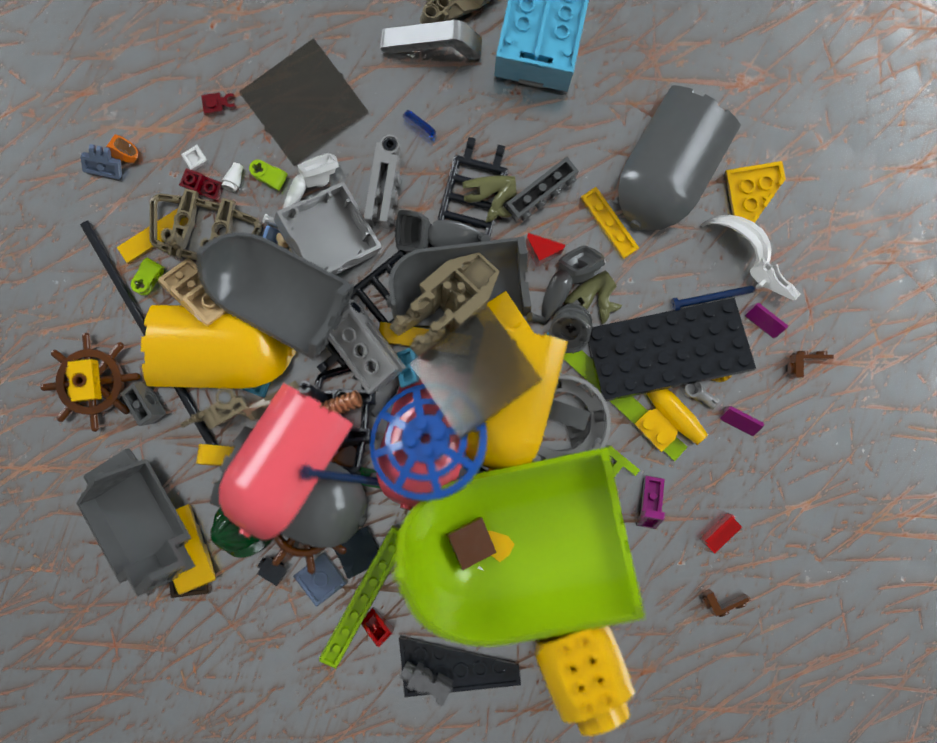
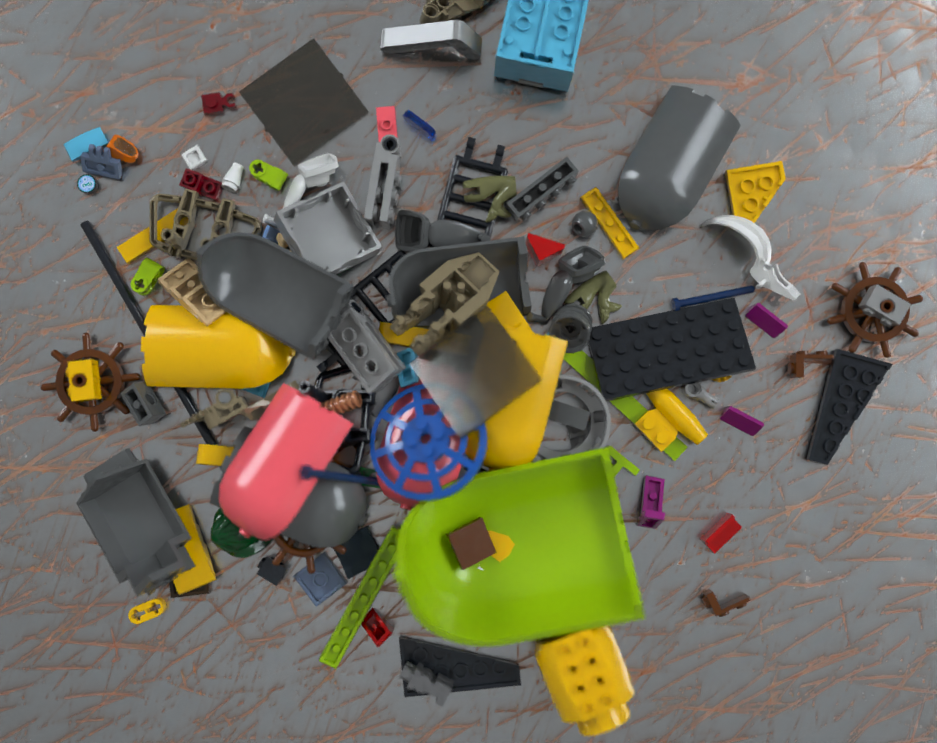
none -> medium azure slope [64,127,108,162]
none -> tile [77,174,98,194]
none -> yellow beam [128,598,167,624]
none -> coral plate [376,106,398,142]
none -> dark grey piece [572,211,598,237]
none -> black wing [807,349,893,465]
none -> reddish brown brick [827,262,923,358]

